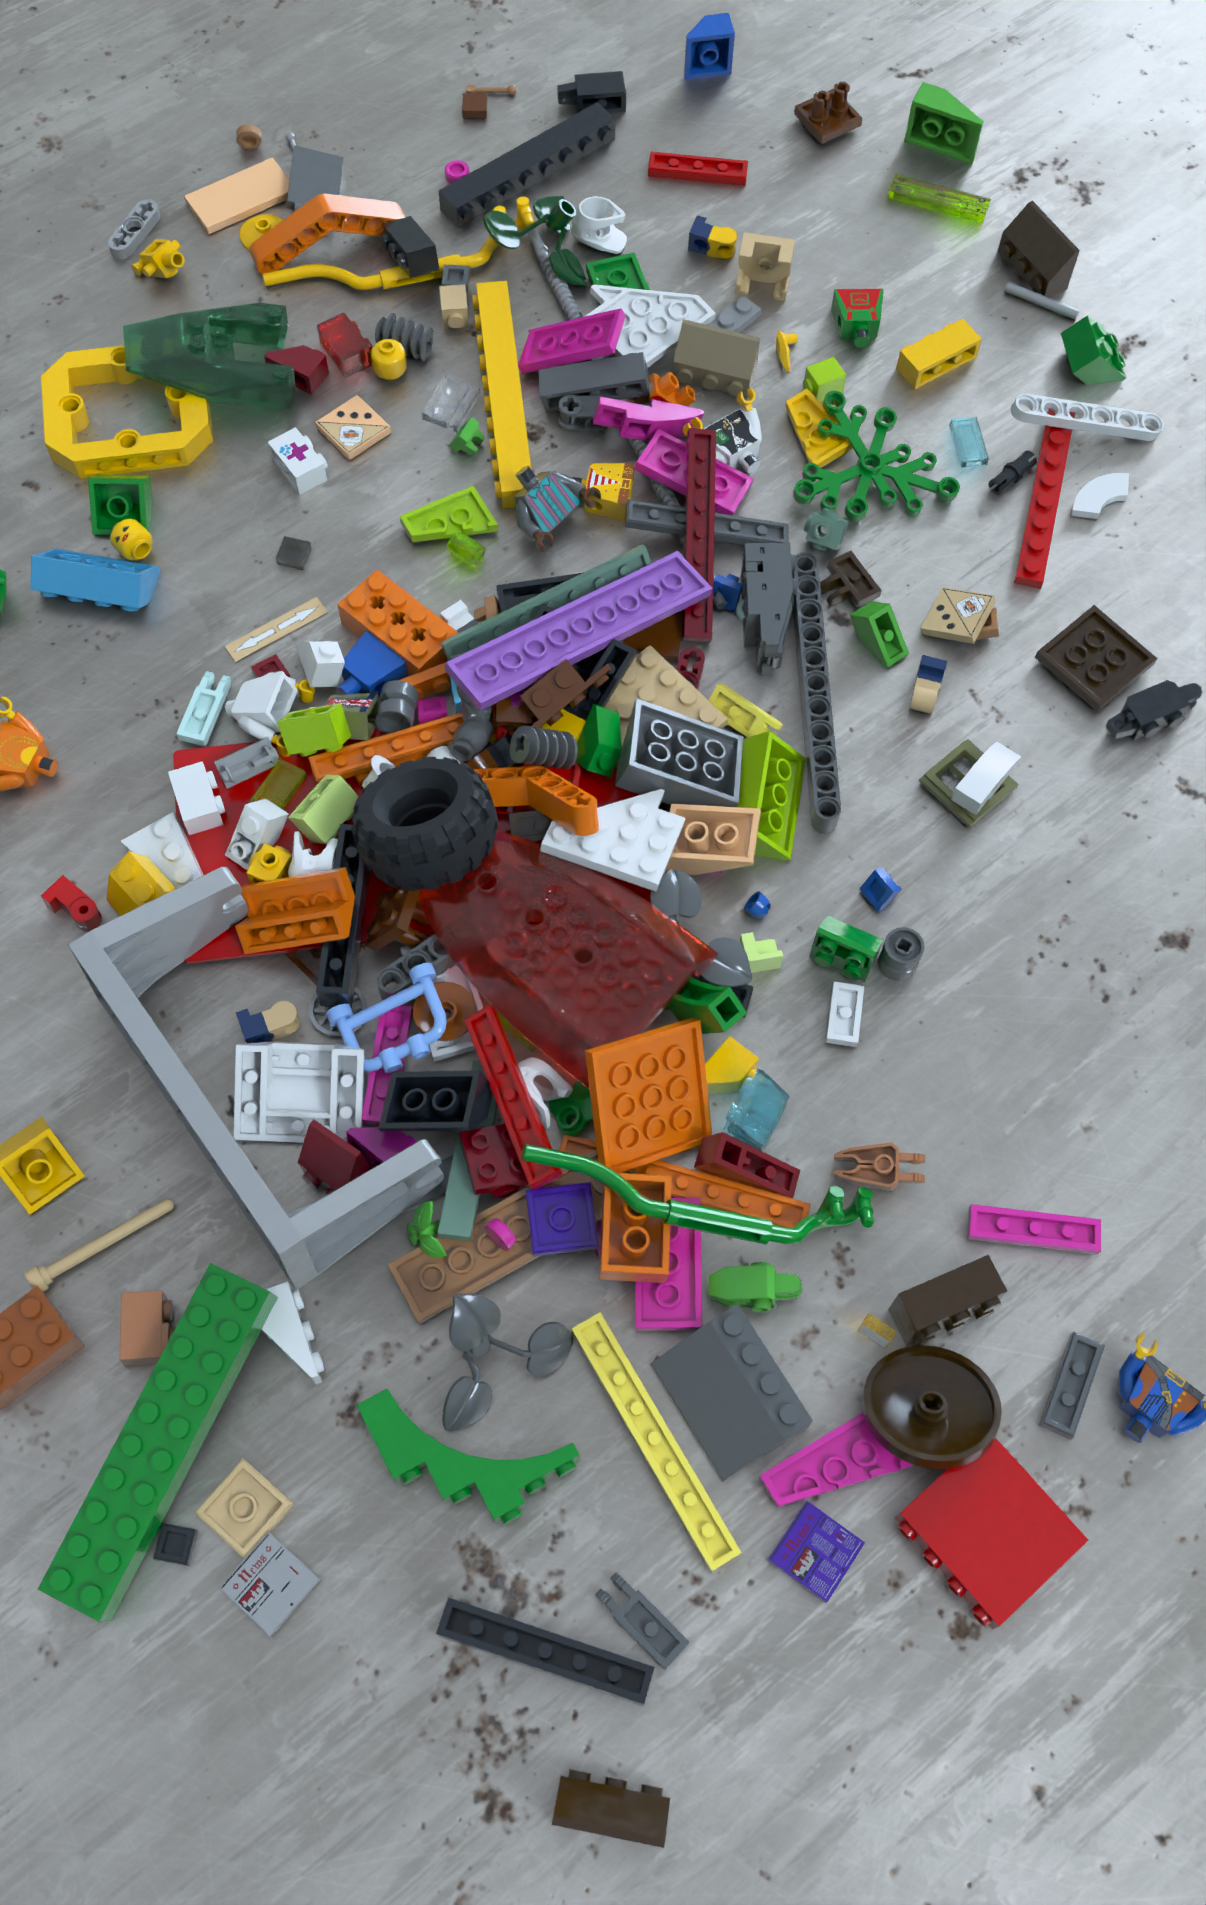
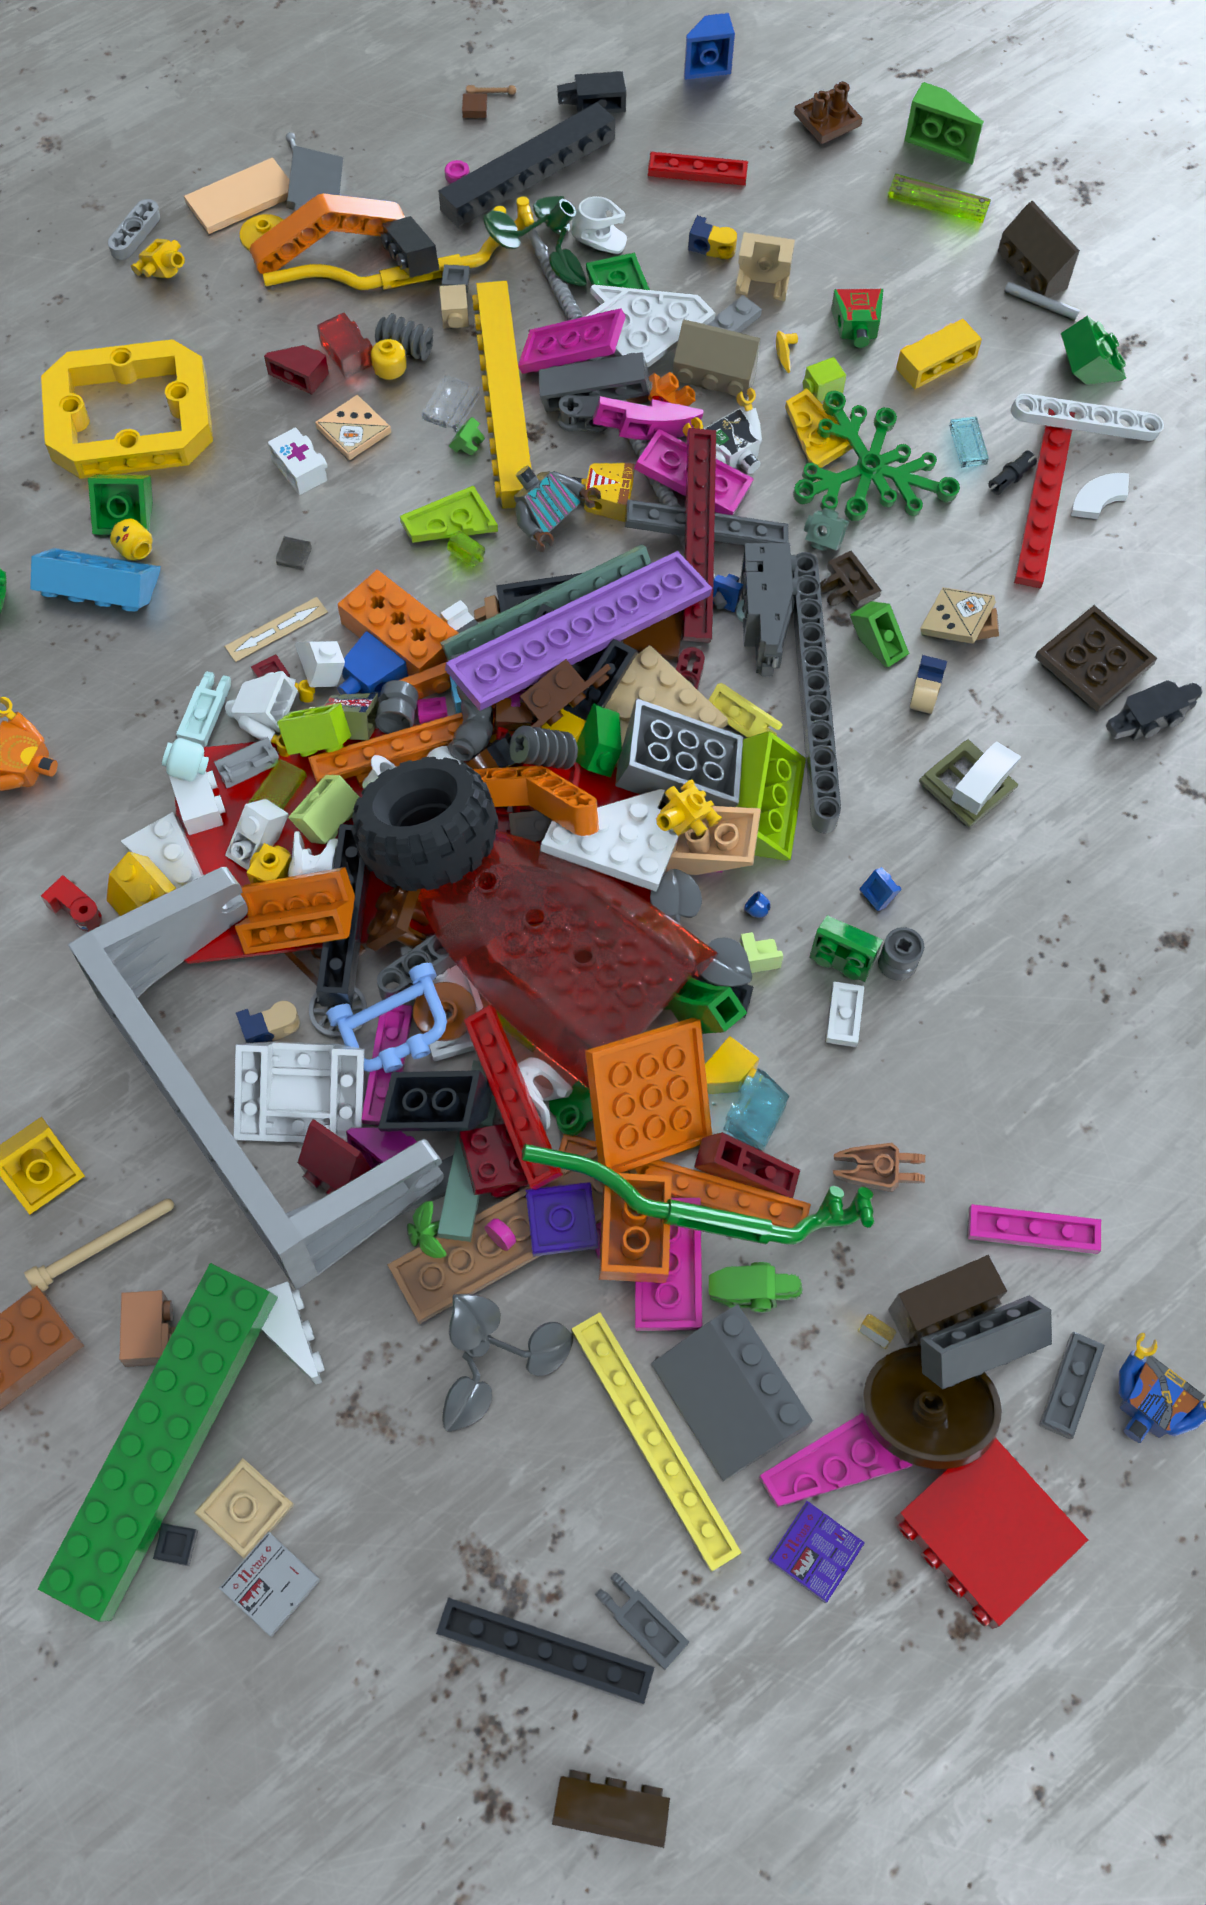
clear green wedge [123,303,295,409] -> none
medium nougat tile [236,124,262,149] -> none
green arch [357,1388,580,1525] -> none
none -> light aqua head [162,738,209,782]
none -> yellow piece [656,780,722,836]
none -> dark grey brick [921,1295,1052,1389]

